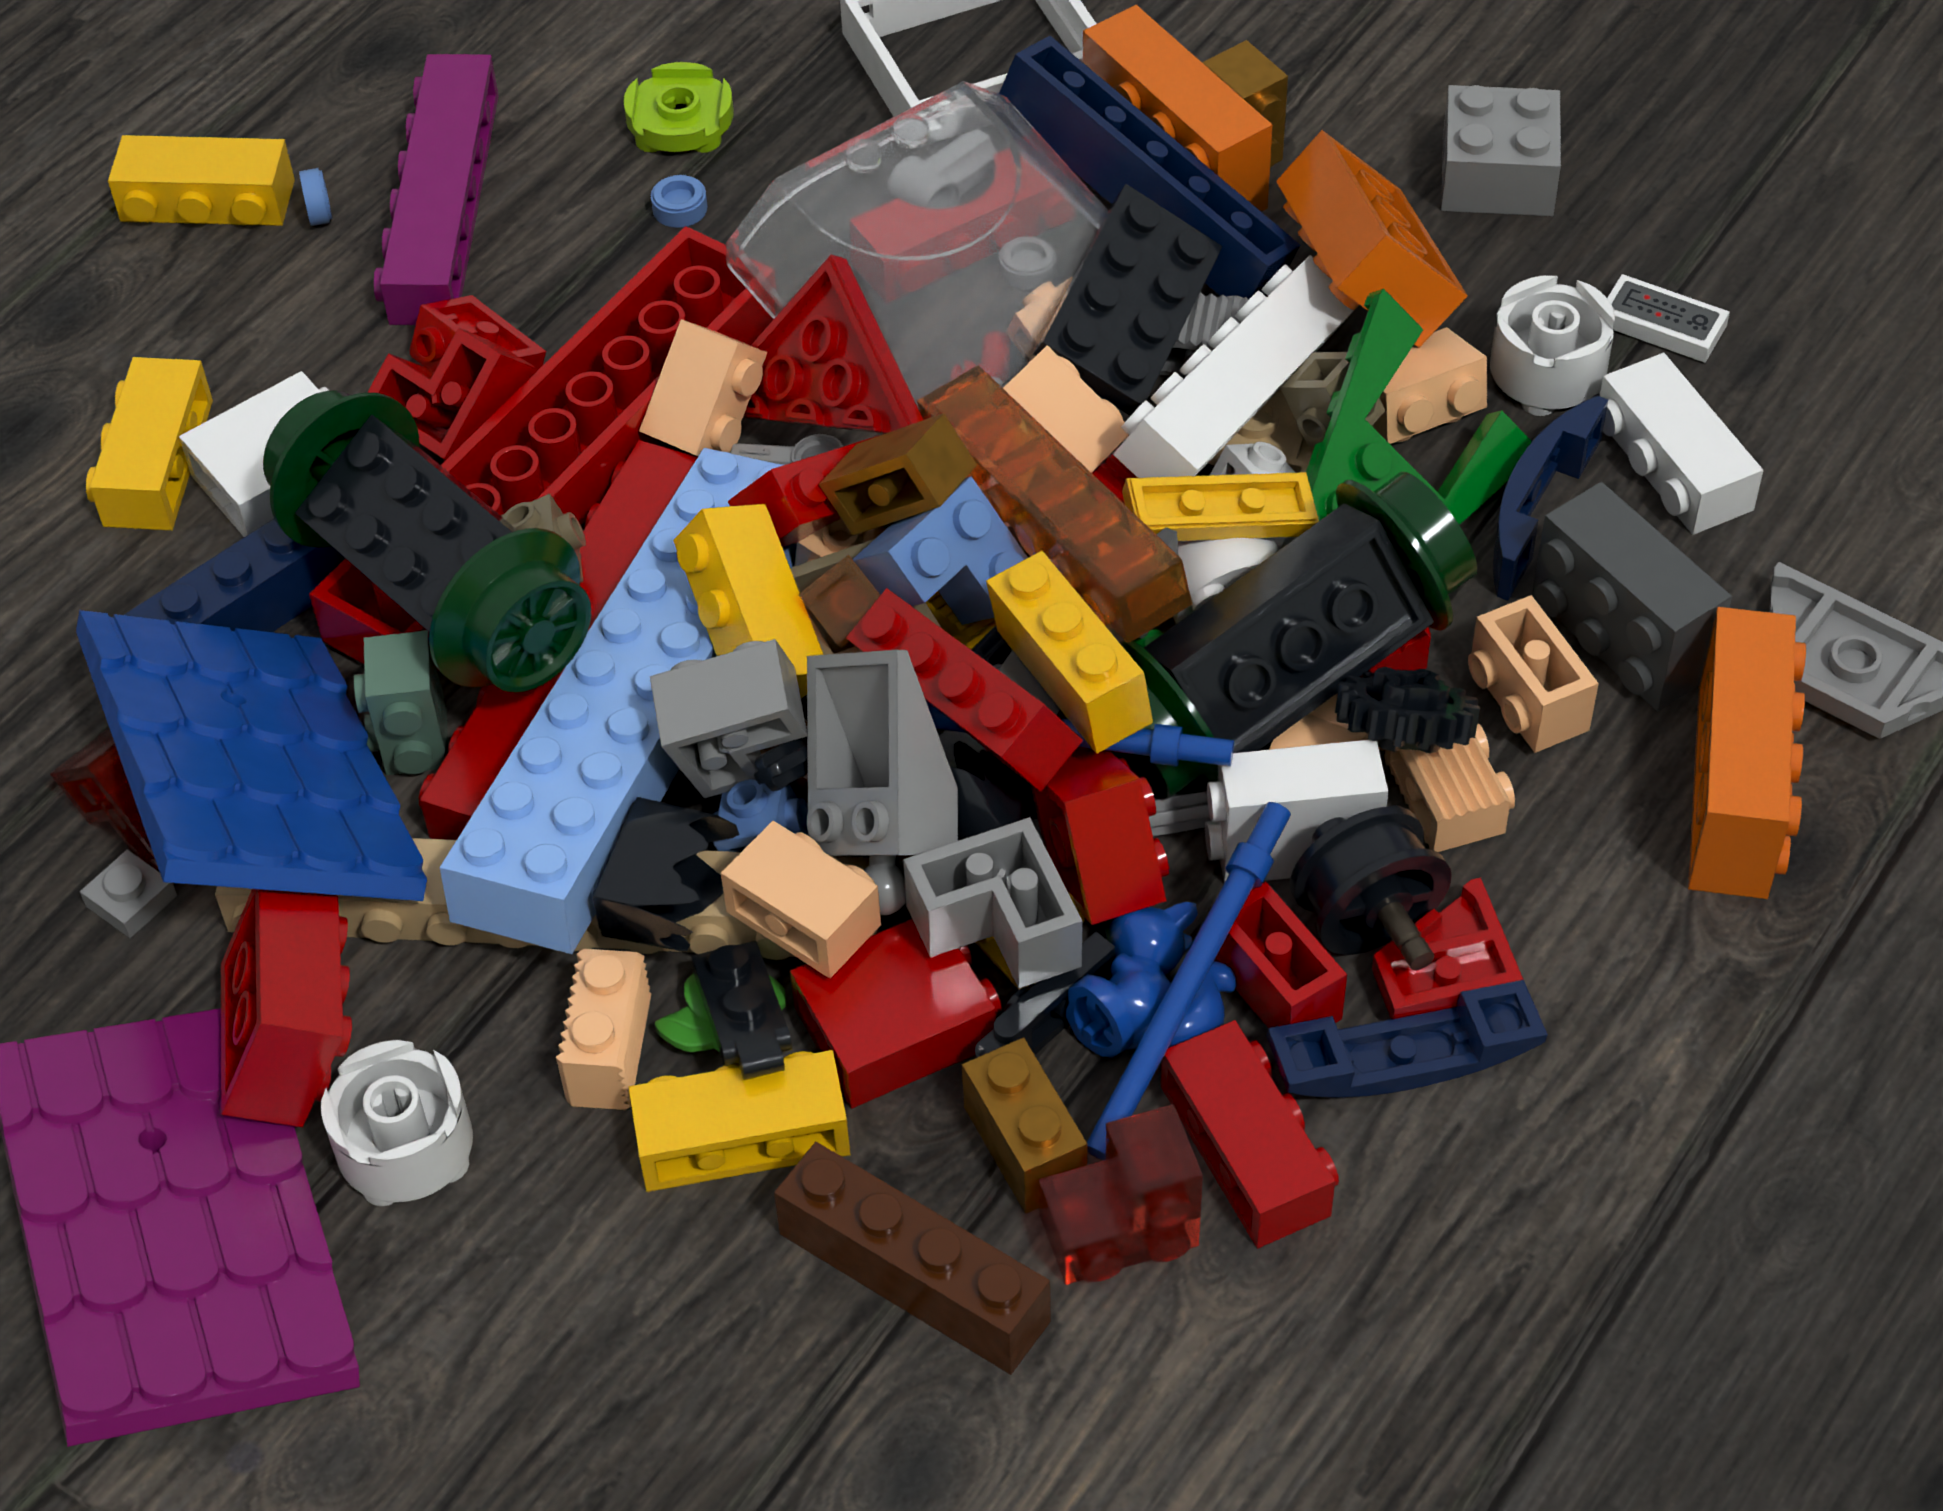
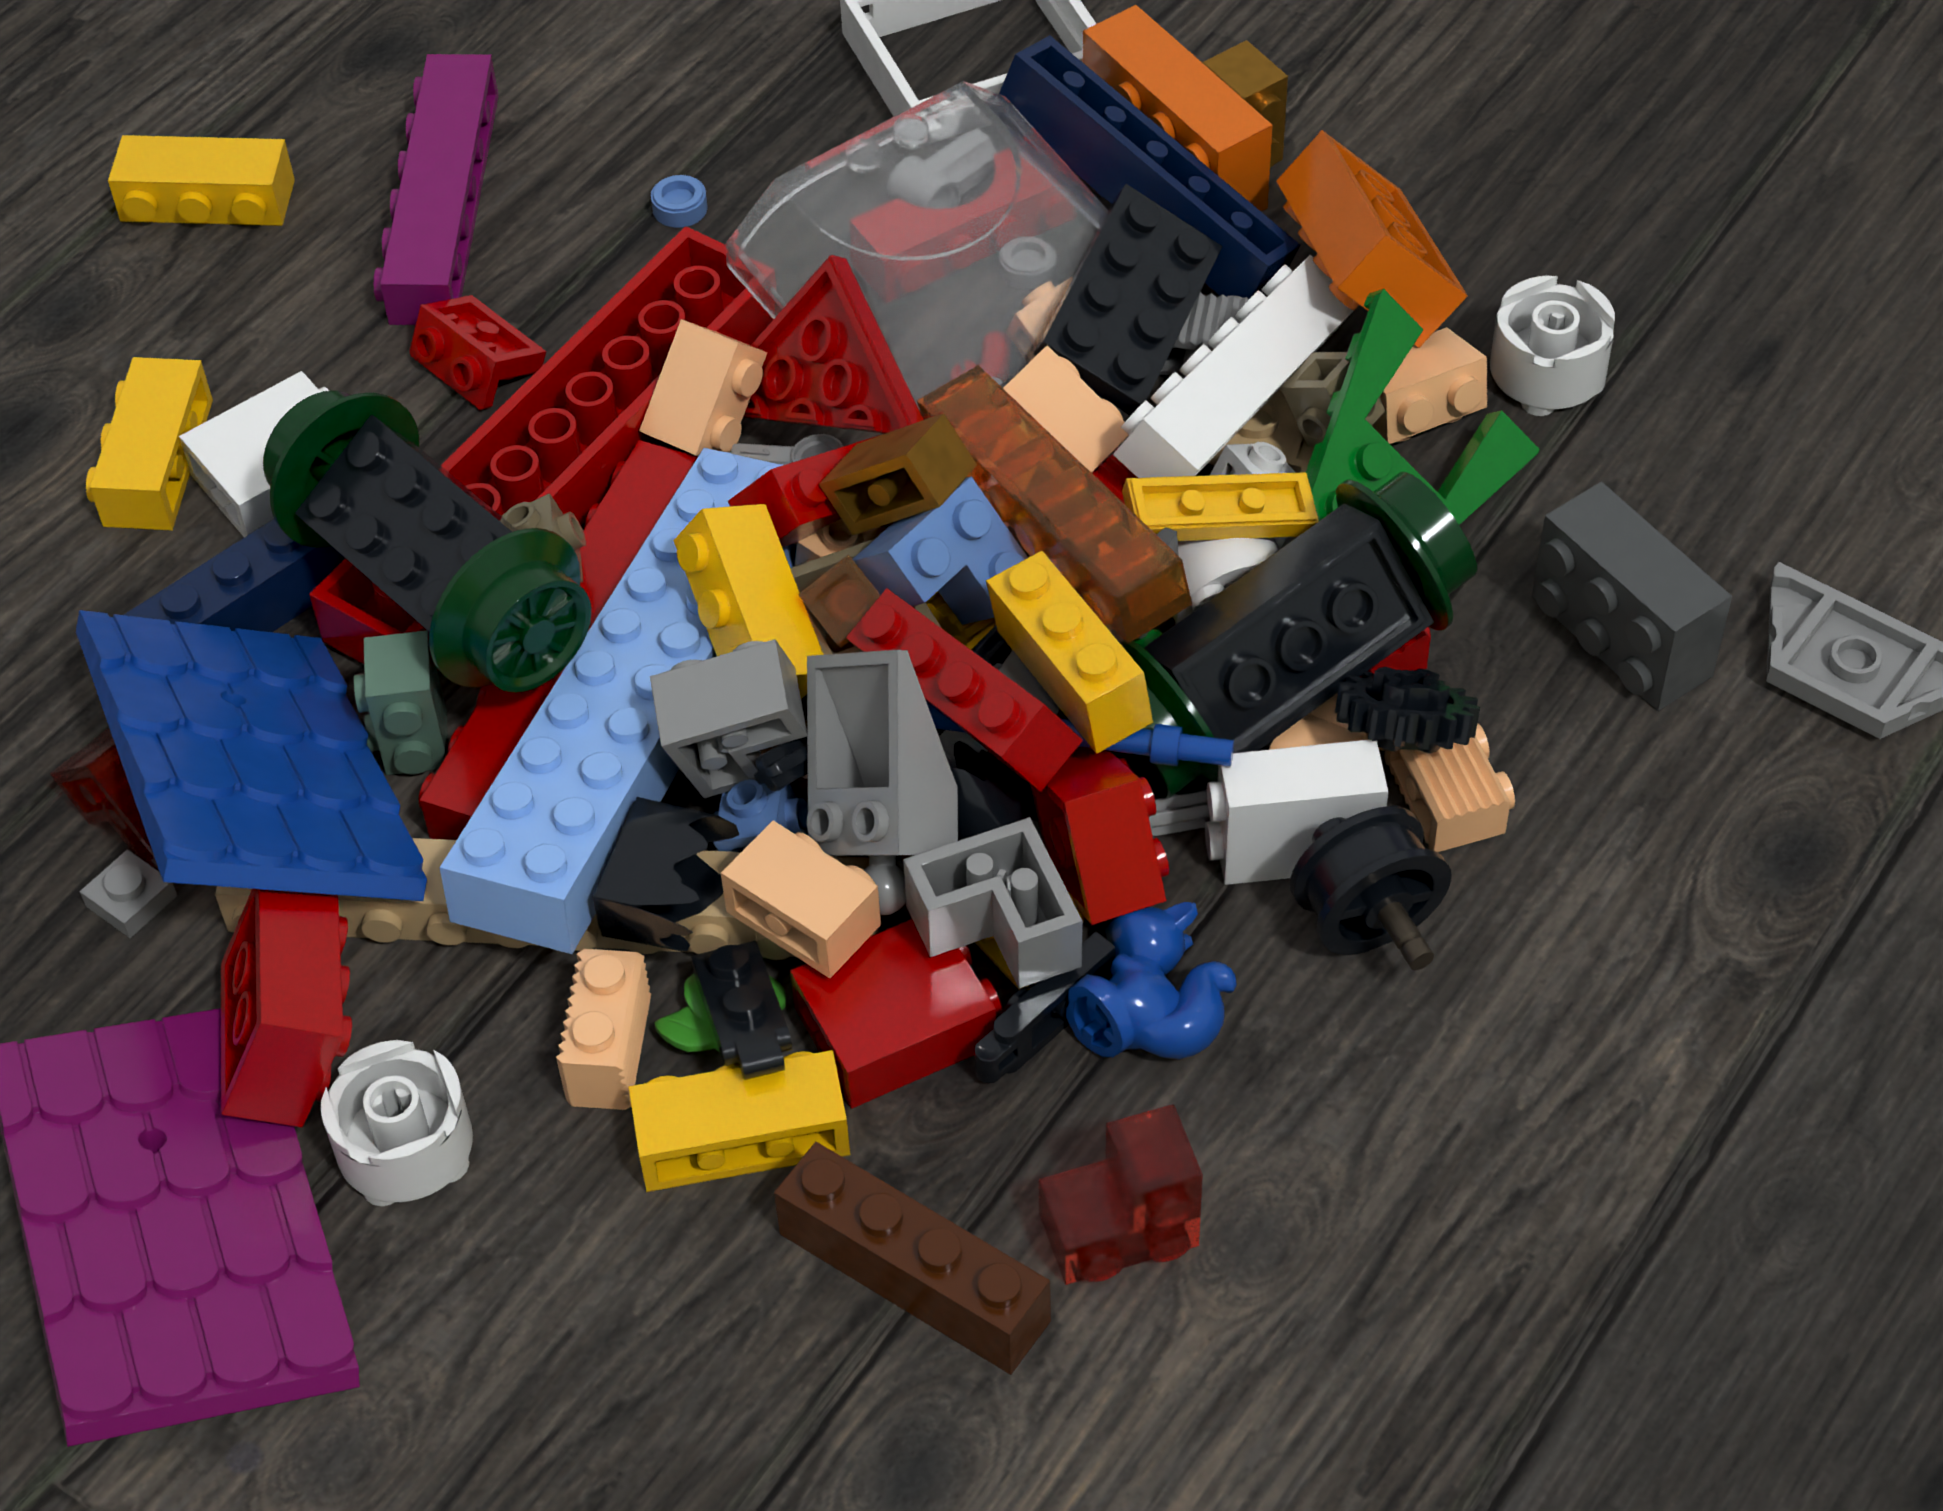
medium blue tile [299,168,333,226] -> none
red brick [367,328,539,460] -> none
lime plate [624,62,734,153] -> none
pearl gold brick [962,1037,1087,1214] -> none
blue bar [1087,802,1291,1161] -> none
red brick [1161,1020,1339,1249] -> none
red brick [1214,882,1347,1028] -> none
dark blue slope [1266,980,1548,1097] -> none
red wing [1372,877,1524,1019] -> none
light grey brick [1441,85,1561,216] -> none
light nougat brick [1468,595,1599,753] -> none
dark blue slope [1493,396,1609,601] -> none
white brick [1600,353,1763,535] -> none
tile [1607,274,1730,363] -> none
orange brick [1688,607,1806,899] -> none

